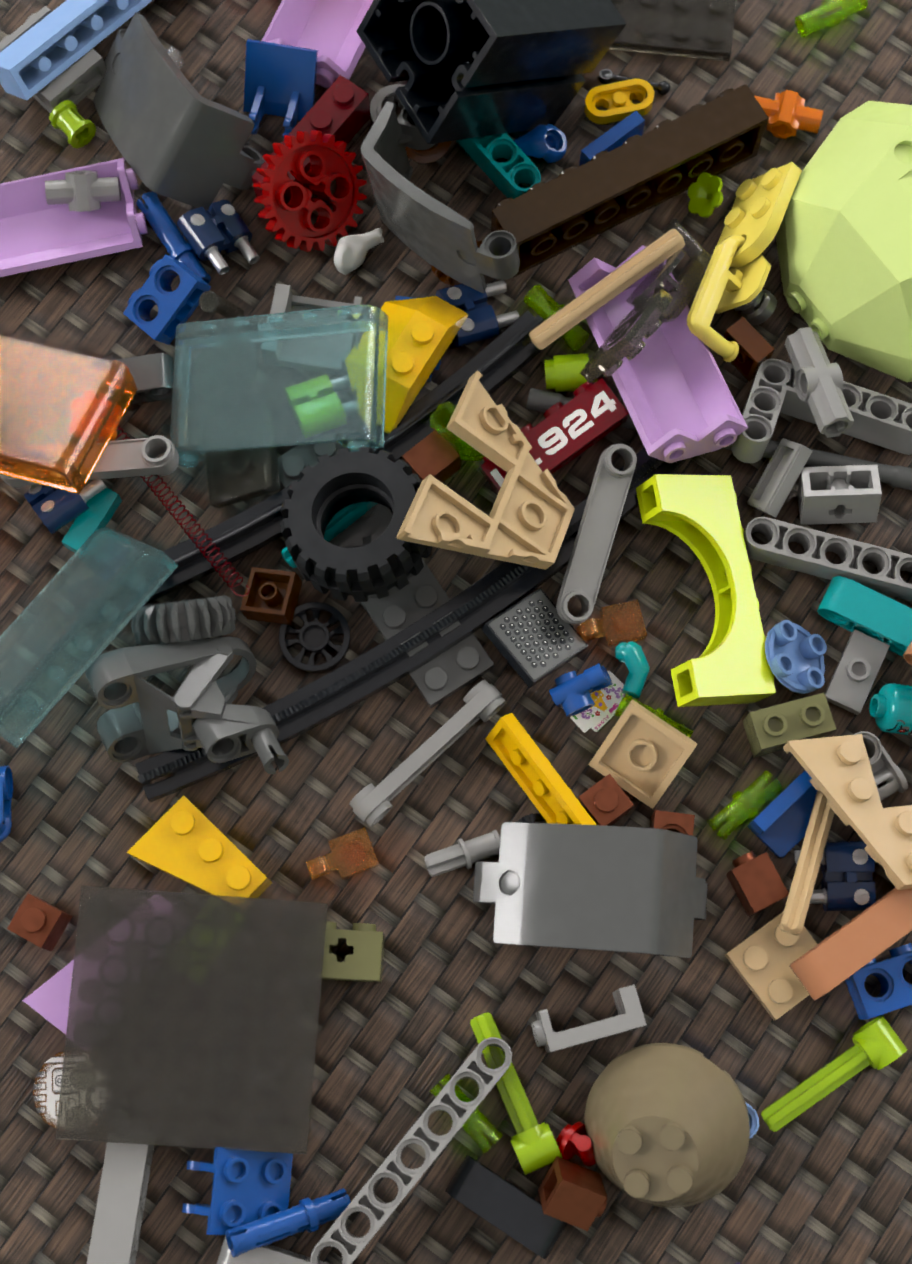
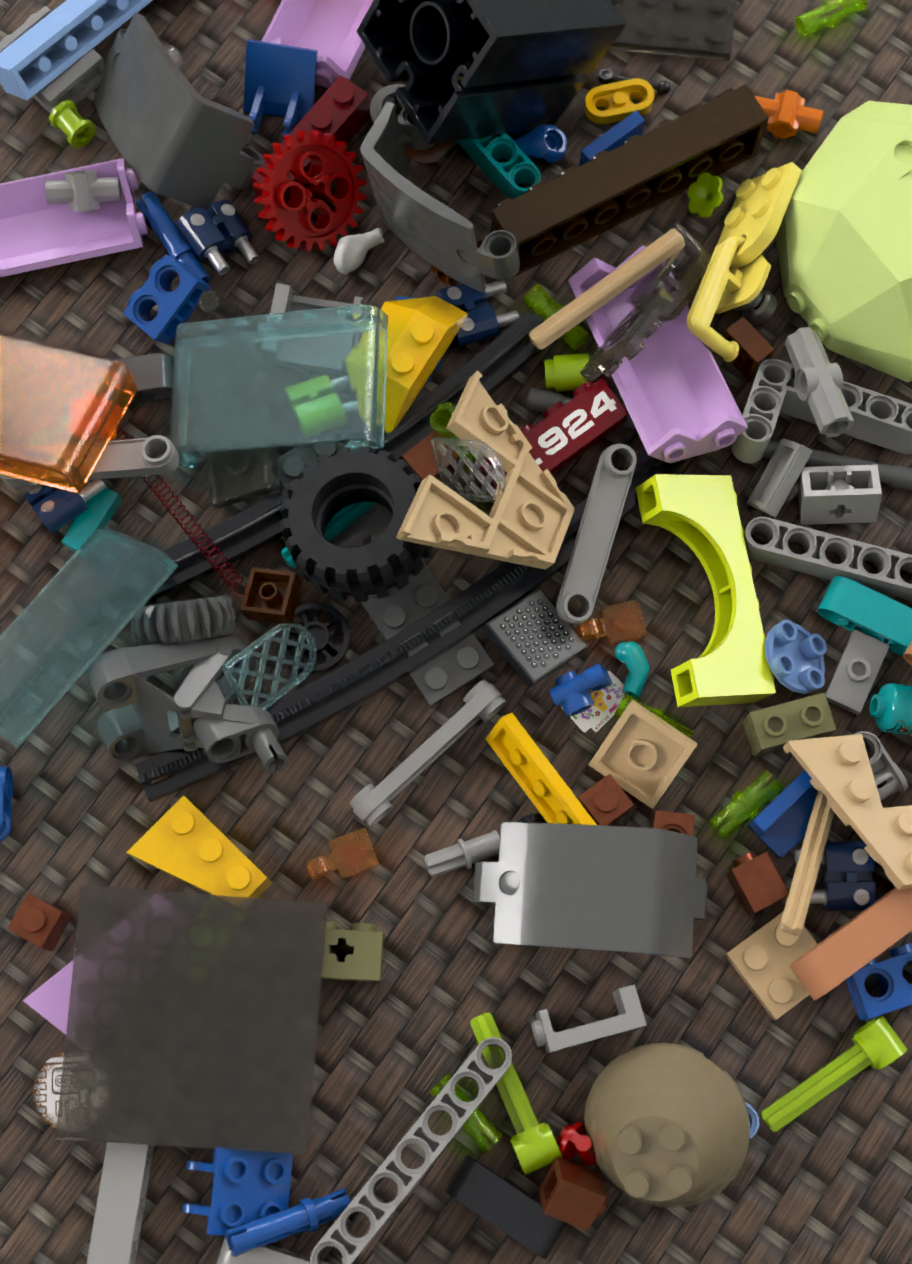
none -> clear light blue window [221,623,317,709]
none -> clear window [431,437,506,502]

